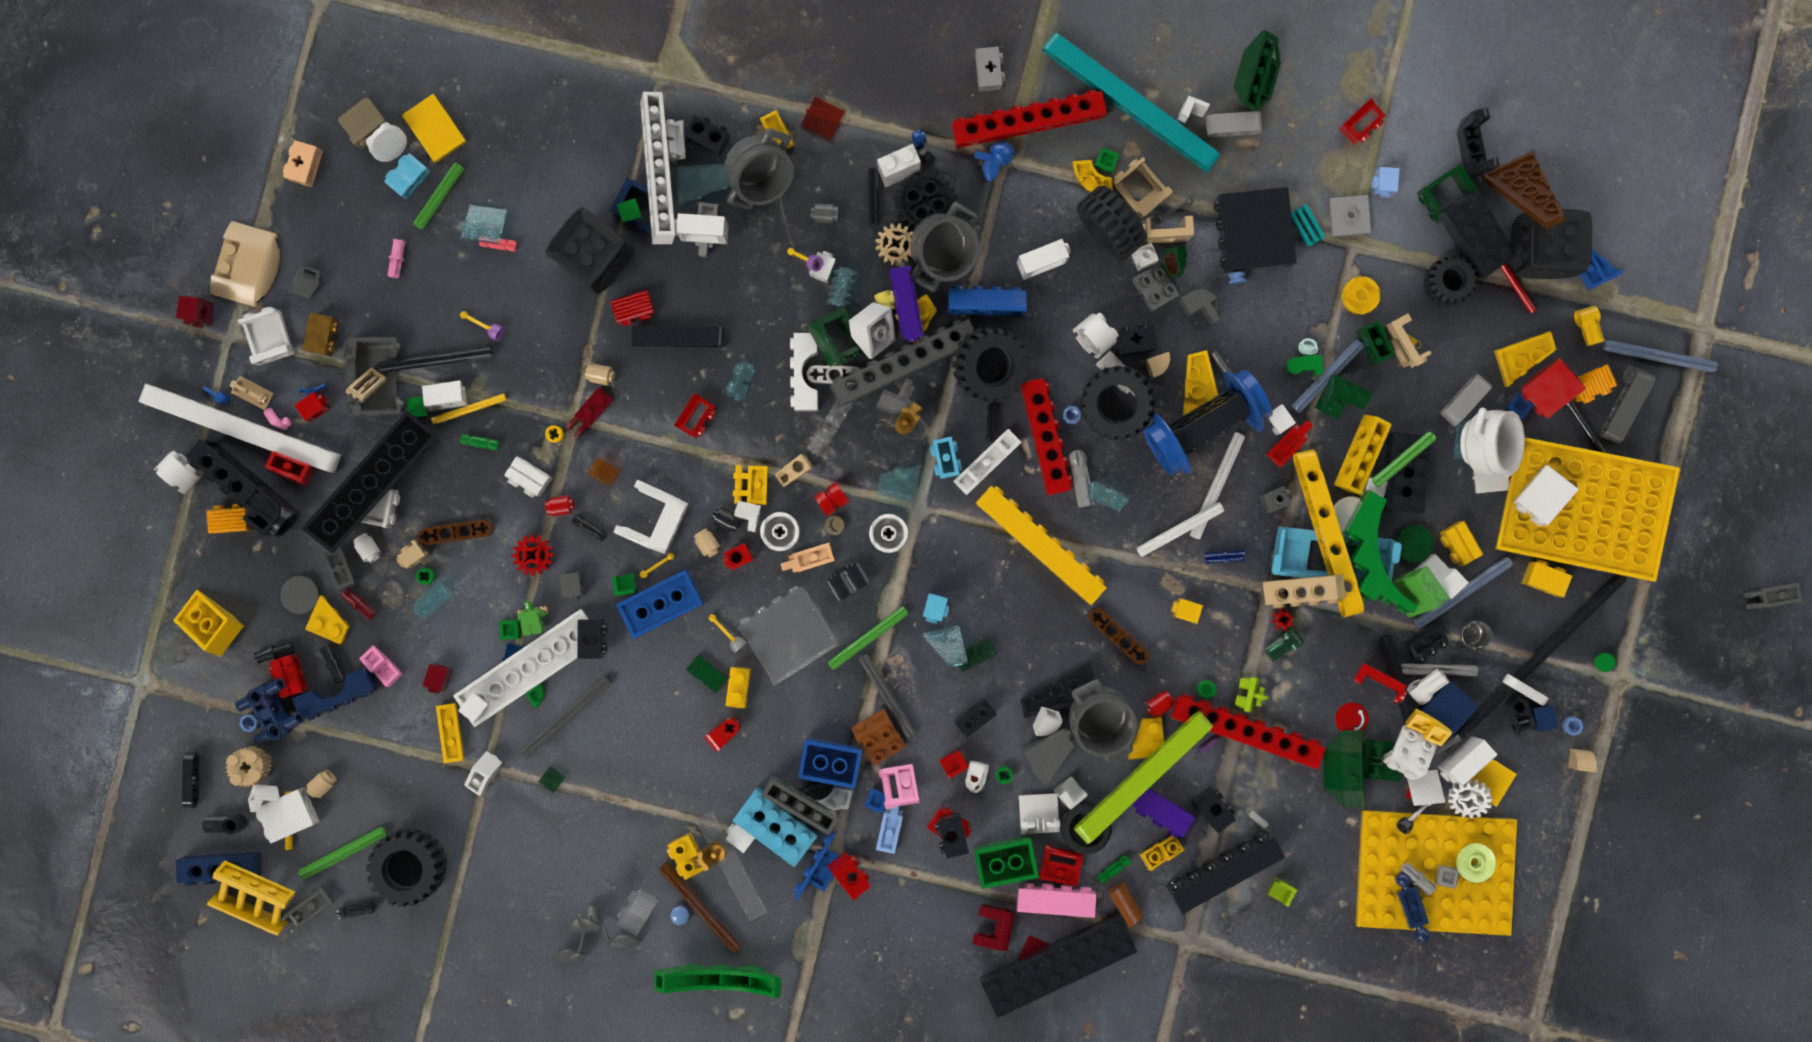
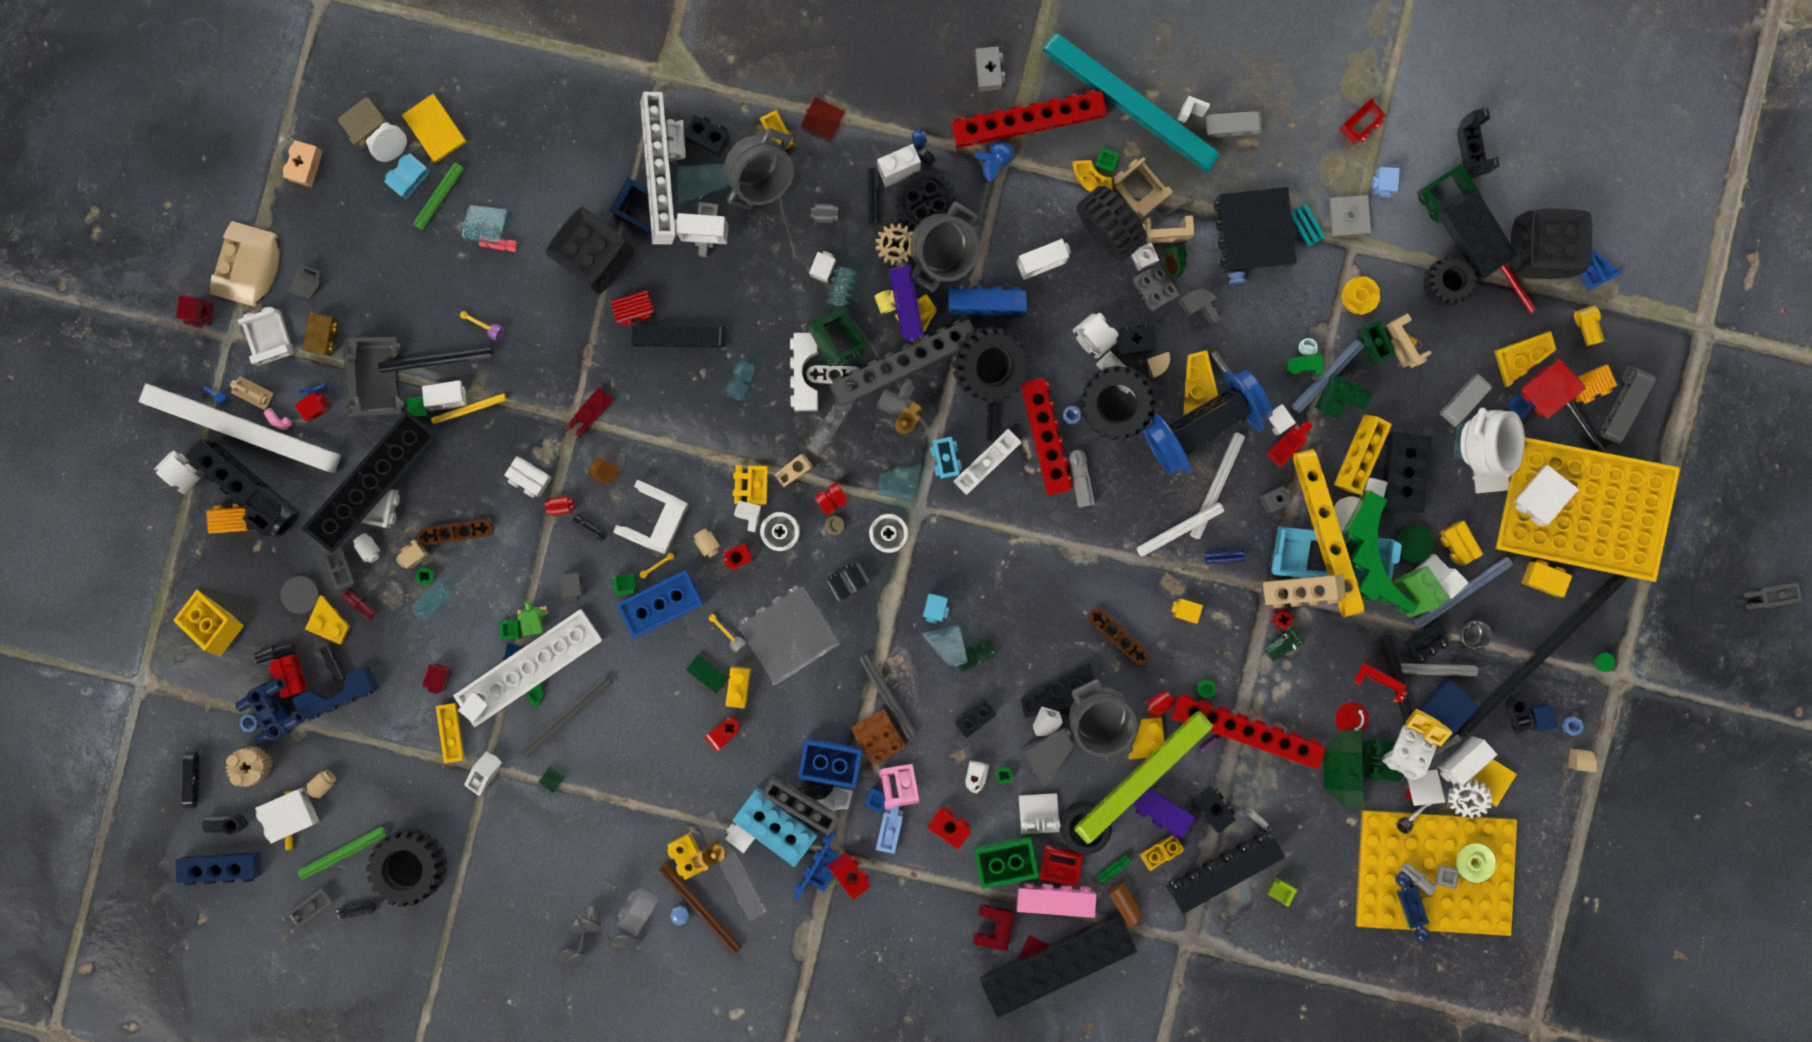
yellow fence [207,860,295,936] -> none
white panel [248,784,280,812] -> none
red brick [265,450,314,487] -> none
tan tile [346,367,387,403] -> none
bright pink slope [359,645,403,687] -> none
bright pink axle [388,239,406,278] -> none
green axle [460,434,499,451] -> none
red gear [511,534,555,576] -> none
yellow bush [545,425,564,443] -> none
black brick [577,619,607,659] -> none
tan brick [585,364,615,386] -> none
green tile [617,199,642,224] -> none
green arch [654,964,782,998] -> none
red window [674,393,716,439] -> none
black brick [711,507,741,532] -> none
light nougat hinge [781,543,835,573] -> none
medium lavender hinge [787,248,824,272] -> none
bright green axle [828,607,908,670] -> none
white slope [849,302,896,359] -> none
black brick [934,812,969,859] -> none
red panel [939,749,969,779] -> none
yellow brick [975,486,1106,605] -> none
white panel [1053,776,1088,810] -> none
clear light blue hinge [1087,481,1130,511] -> none
dark green wedge [1234,30,1281,111] -> none
lime hips [1235,677,1269,712] -> none
bright green axle [1372,432,1436,487] -> none
white piece [1407,668,1449,705] -> none
reddish brown wing [1482,151,1565,229] -> none
white beam [1502,674,1549,706] -> none
sand blue axle [1603,340,1718,372] -> none

